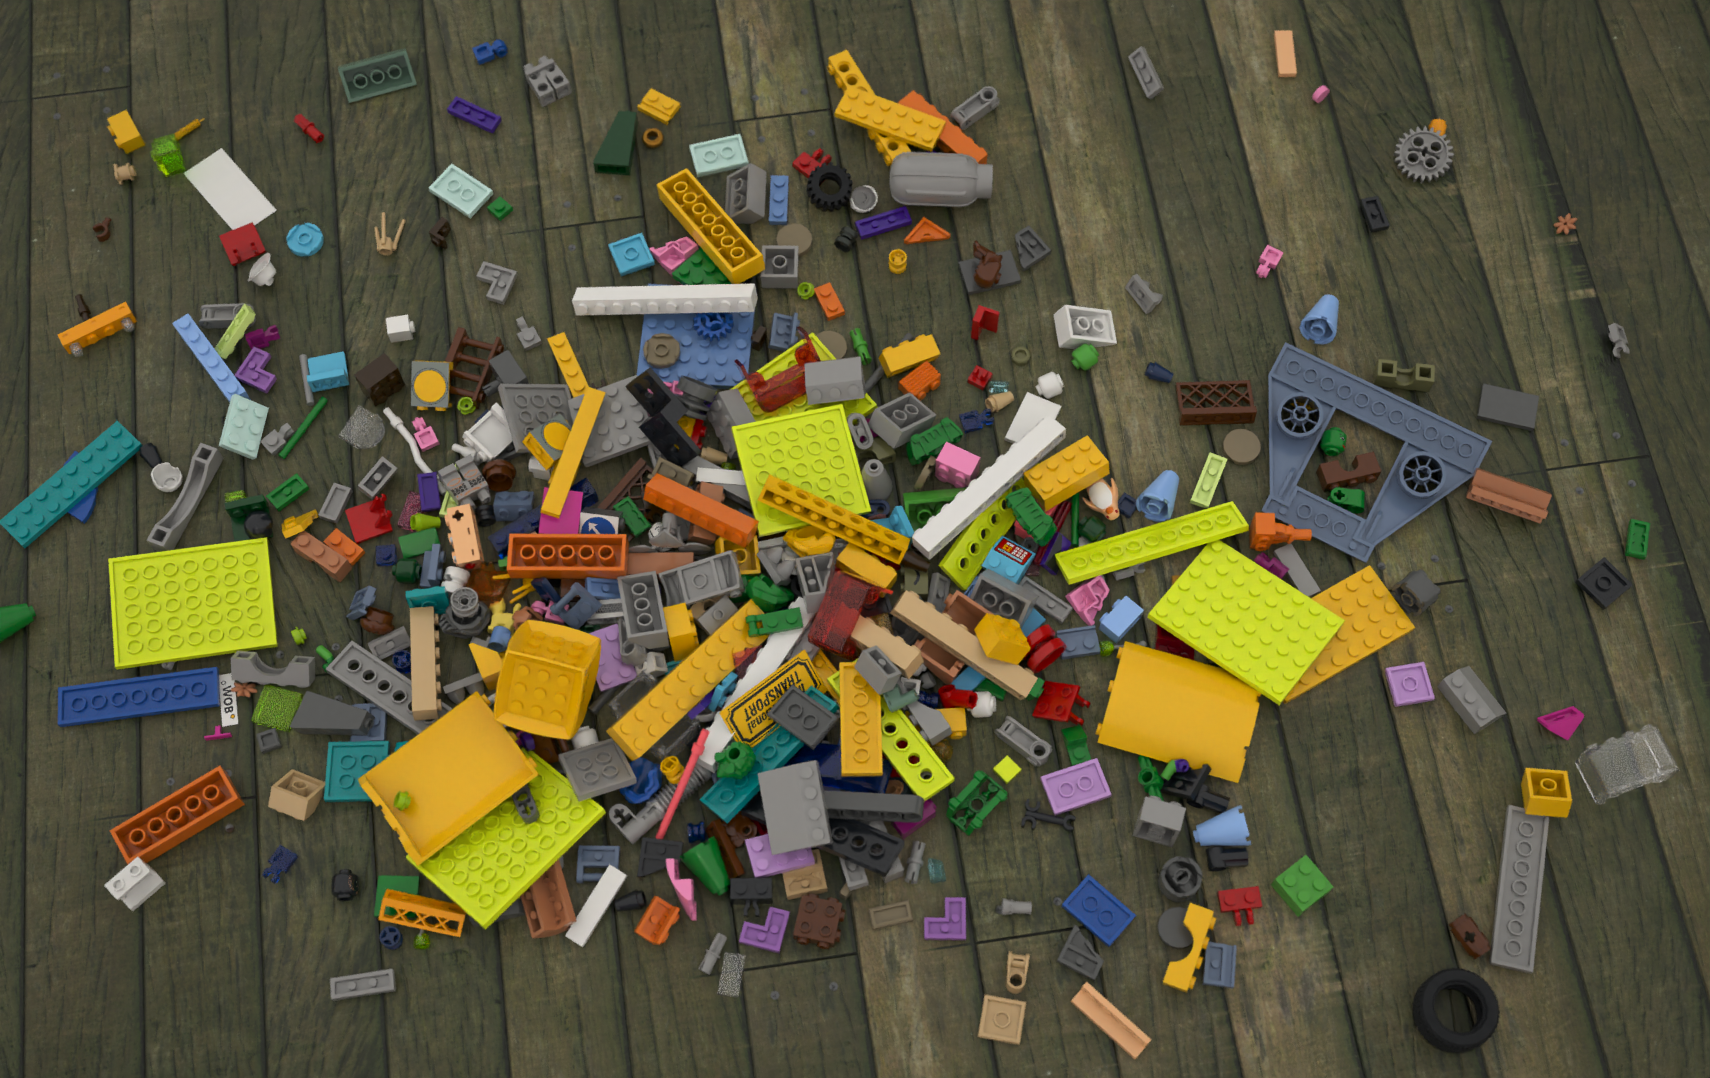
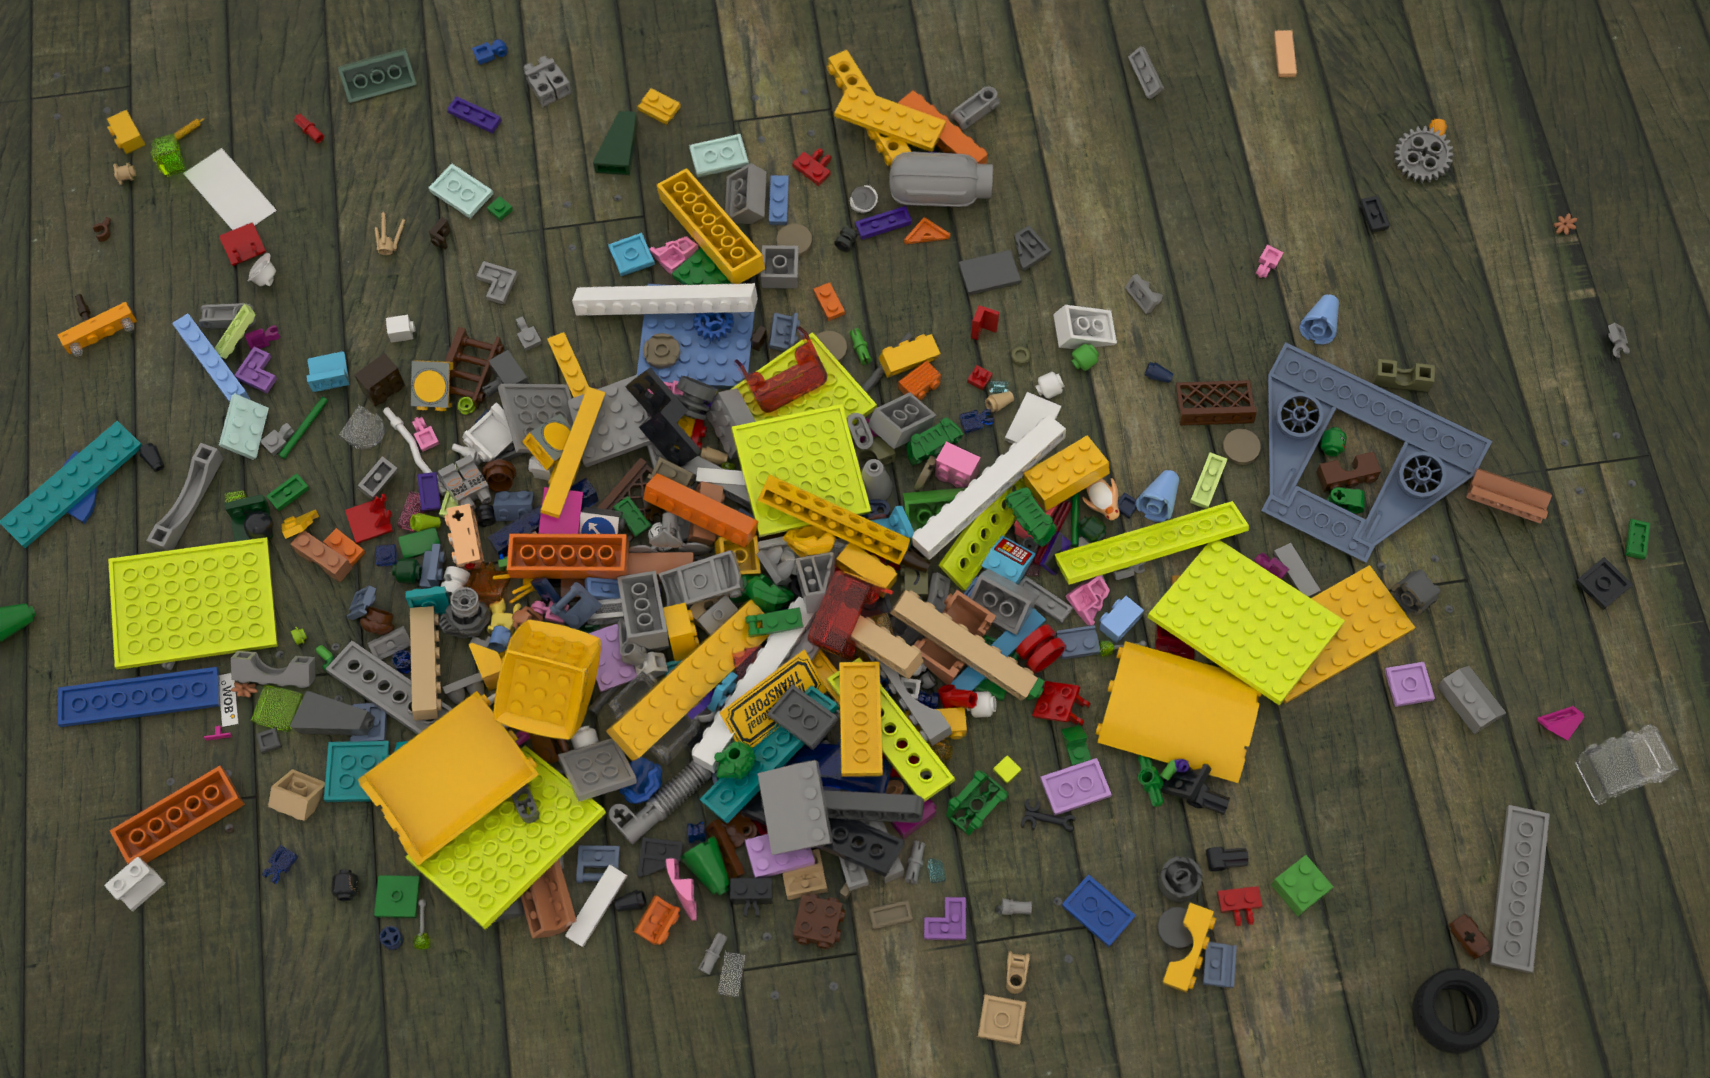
white hair [151,462,183,493] -> none
medium azure tile [287,223,324,257] -> none
light grey bar [299,354,314,406] -> none
light grey tile [318,483,353,524] -> none
light grey plate [330,969,396,1001] -> none
light orange fence [378,889,467,937] -> none
lime plate [394,791,411,811] -> none
dark purple tile [520,732,535,752] -> none
pearl gold piece [642,128,664,148] -> none
coral bar [655,729,710,840] -> none
yellow wheel [660,756,685,784] -> none
medium lavender plate [739,907,790,953] -> none
lime plate [797,282,815,300] -> none
light grey slope [805,356,866,405] -> none
black tyre [807,162,853,212] -> none
light grey brick [854,645,902,695] -> none
sand green piece [883,683,919,713] -> none
yellow wheel [889,249,907,274] -> none
reddish brown head [973,240,1002,289] -> none
yellow brick [974,613,1031,665] -> none
light grey piece [994,716,1052,767] -> none
dark grey wing [1056,925,1104,981] -> none
light nougat fence [1071,982,1151,1060] -> none
light grey brick [1133,796,1186,847] -> none
light blue cone [1193,805,1252,846] -> none
orange brick [1249,512,1312,551] -> none
bright pink tile [1312,85,1330,103] -> none
dark grey tile [1476,383,1539,431] -> none
yellow brick [1521,768,1572,818] -> none

